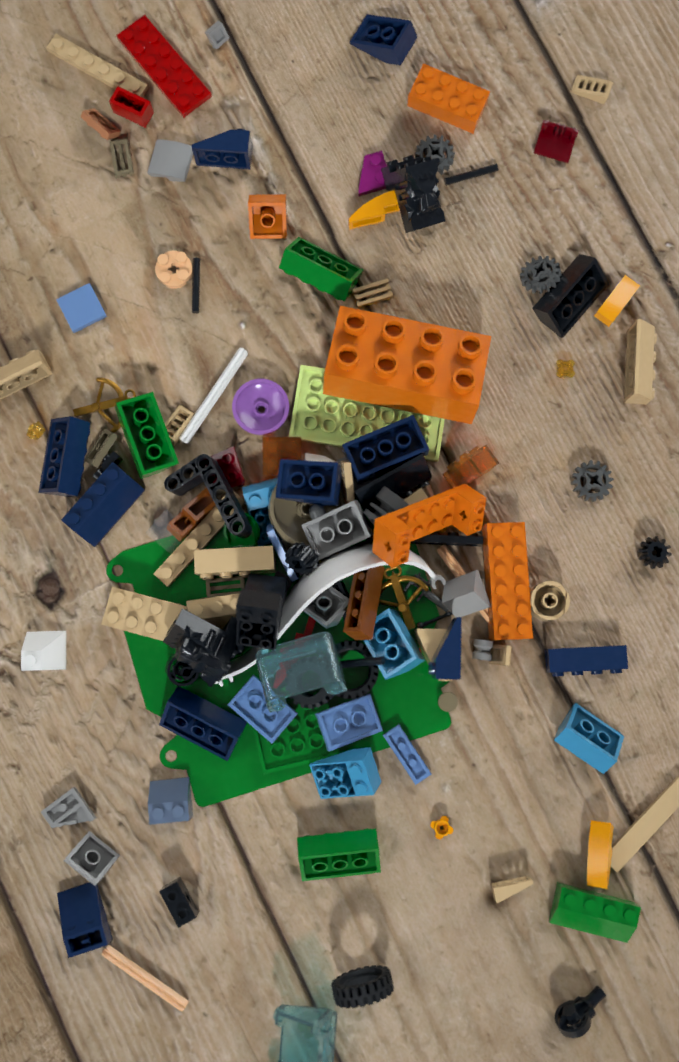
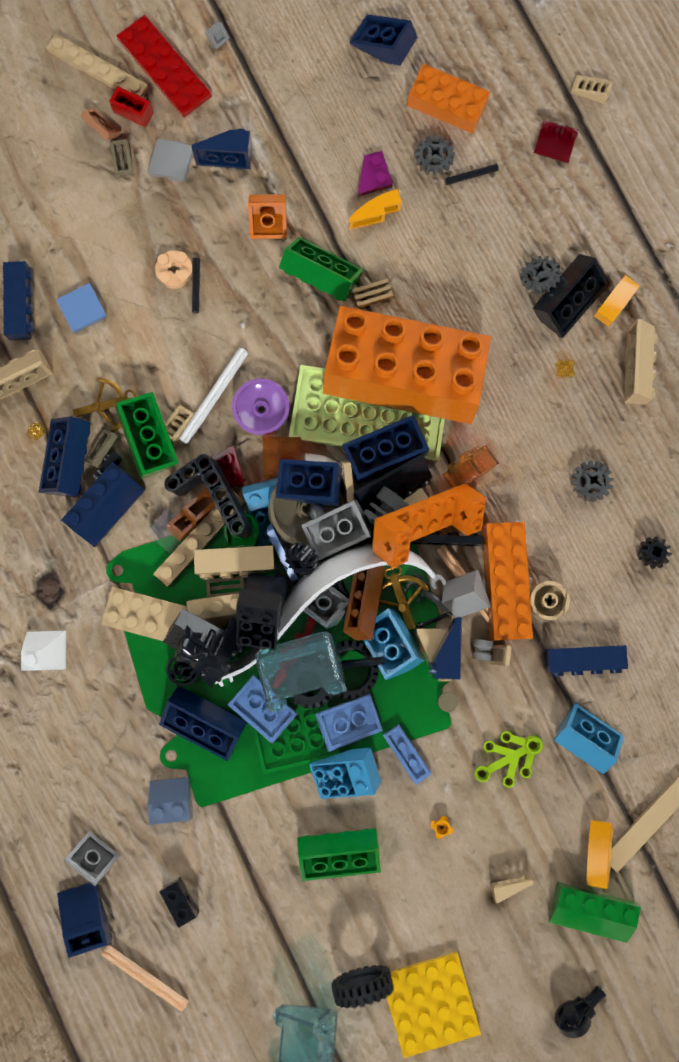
light grey wing [41,787,97,828] -> none
black brick [381,155,446,233] -> none
none -> dark blue brick [3,261,34,340]
none -> yellow plate [387,951,481,1058]
none -> lime plant [474,731,543,788]

